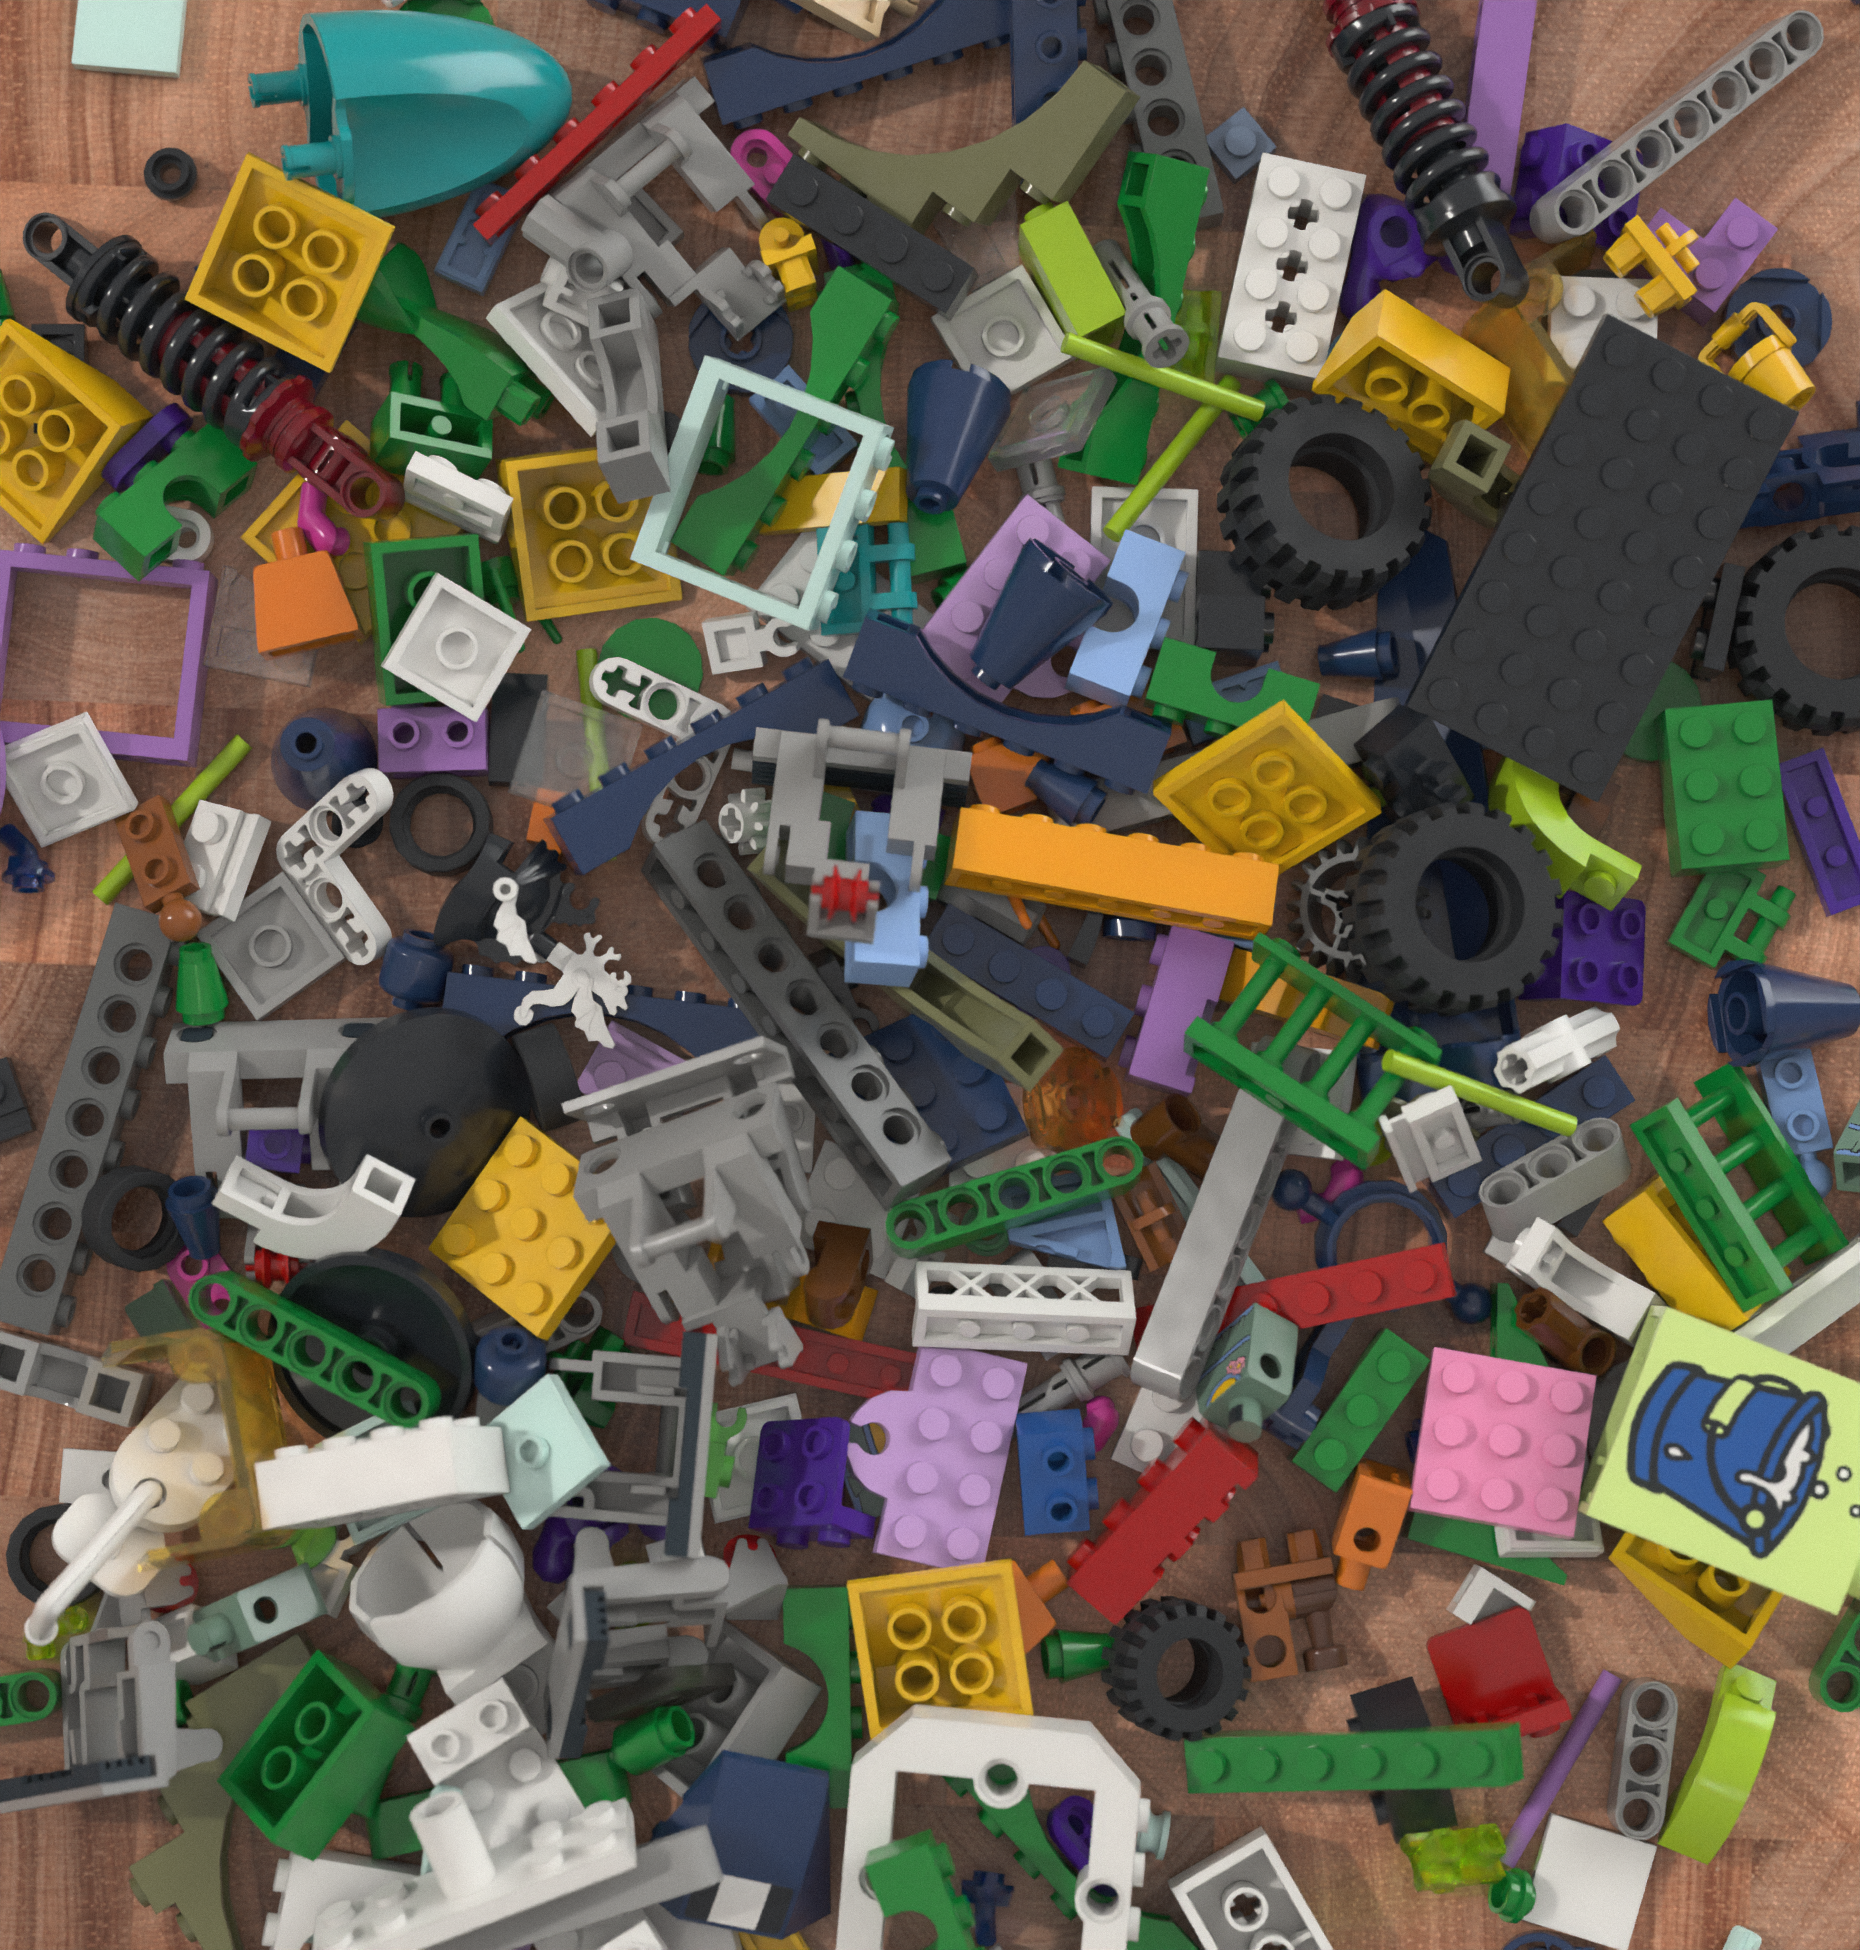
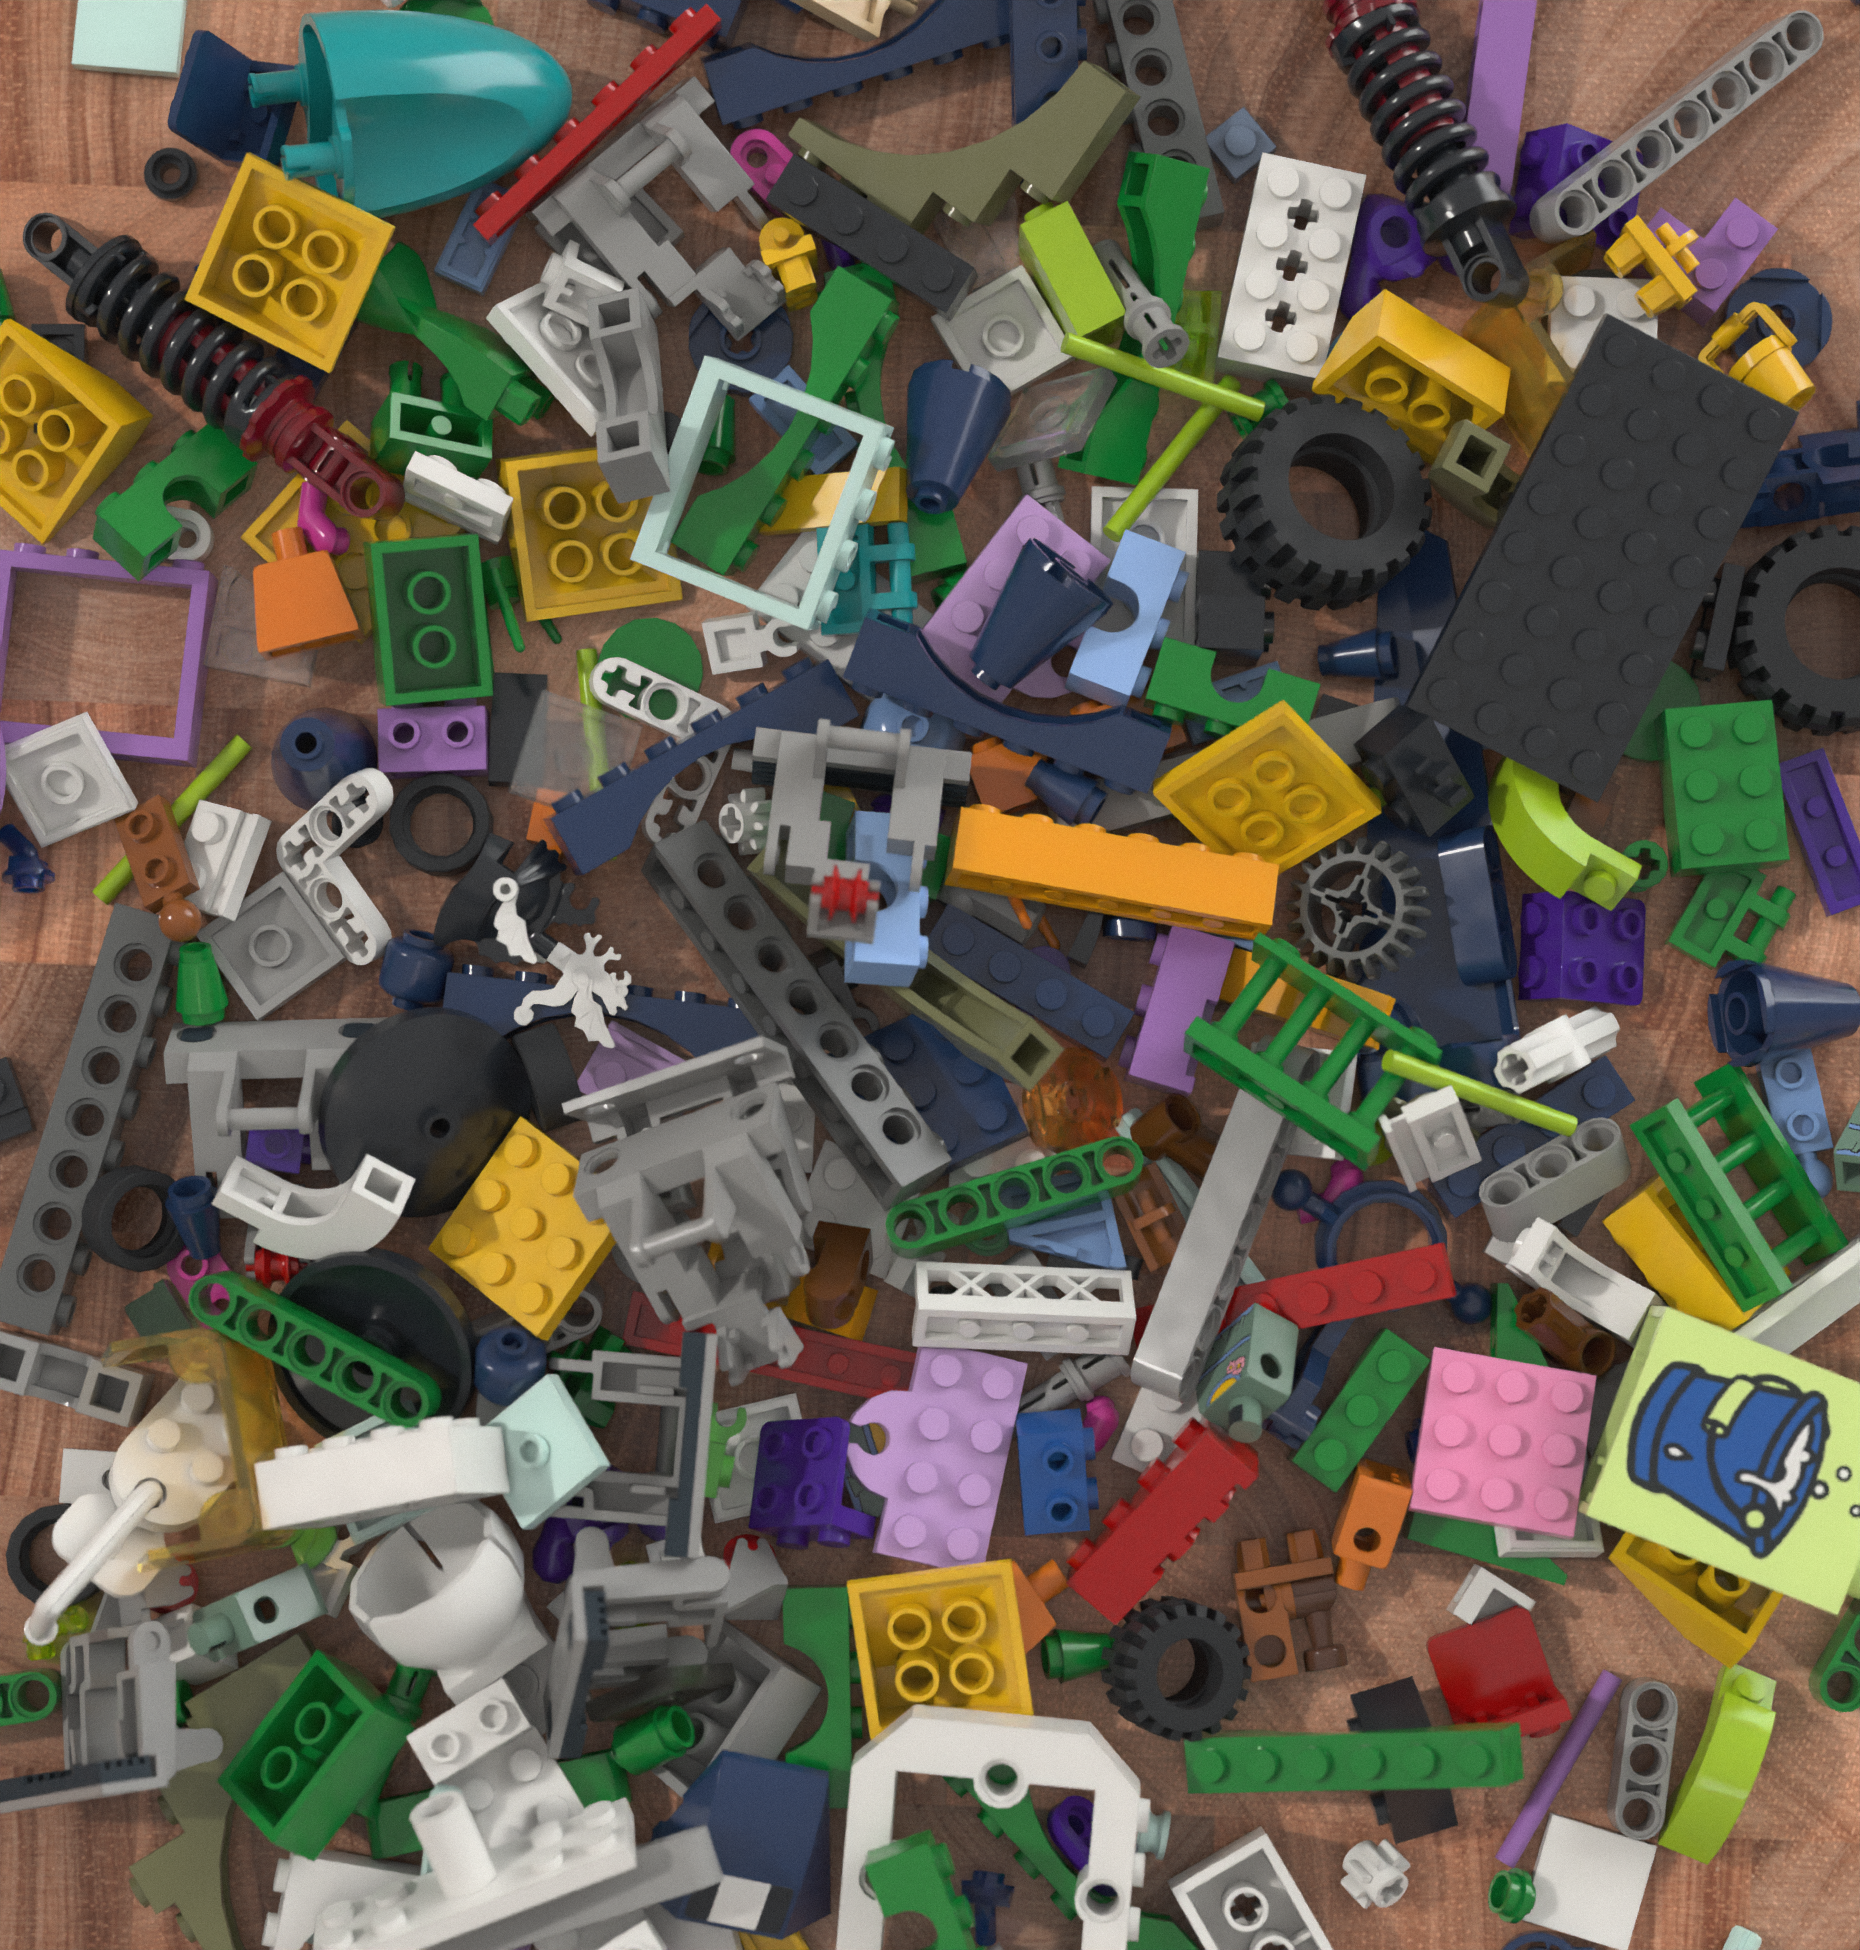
dark purple plate [101,403,193,493] -> none
white plate [381,573,531,722] -> none
light grey piece [521,195,633,293] -> none
black tyre [1342,802,1564,1017] -> none
clear neon green hips [1398,1823,1507,1895] -> none
none -> dark blue bracket [167,30,297,168]
none -> white gear [1340,1839,1411,1909]
none -> green bush [1621,840,1668,893]

